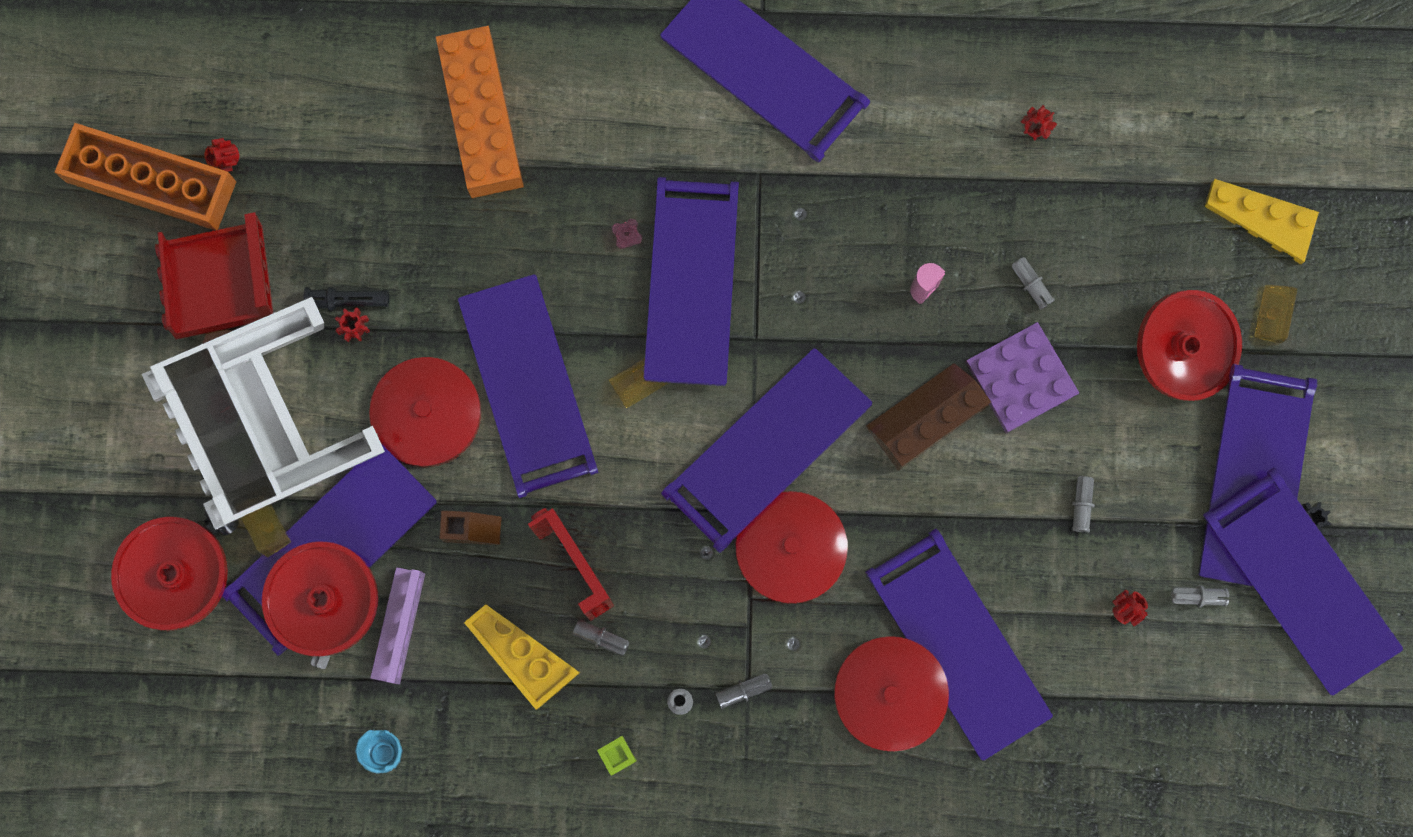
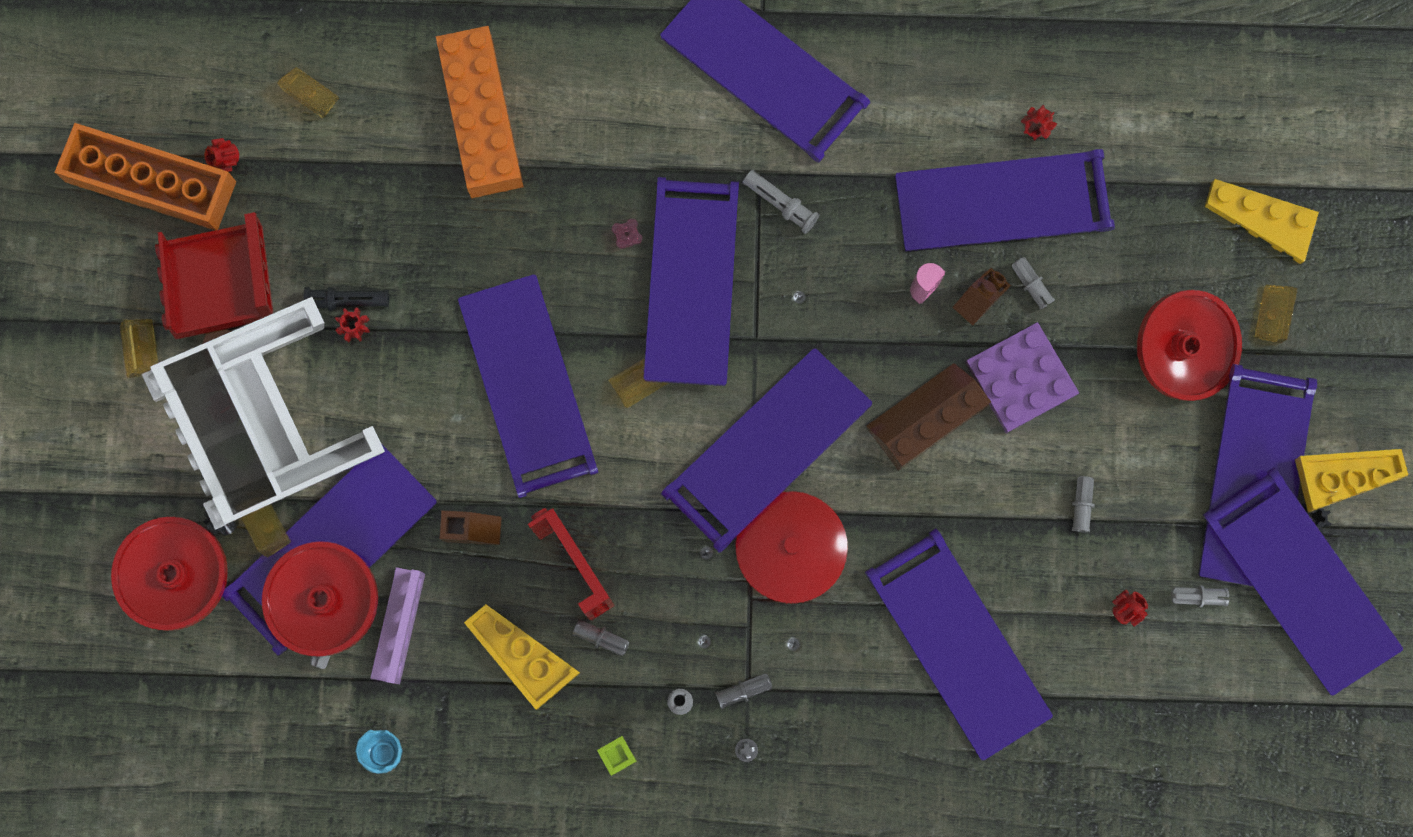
red dish [369,357,481,467] -> none
red dish [835,636,949,751] -> none
none -> clear yellow slope [120,319,158,378]
none -> clear yellow slope [277,67,339,118]
none -> flat silver axle [735,739,758,762]
none -> light grey pin [743,170,820,234]
none -> dark purple flag [895,149,1115,252]
none -> reddish brown slope [952,268,1011,326]
none -> yellow wing [1295,449,1408,513]

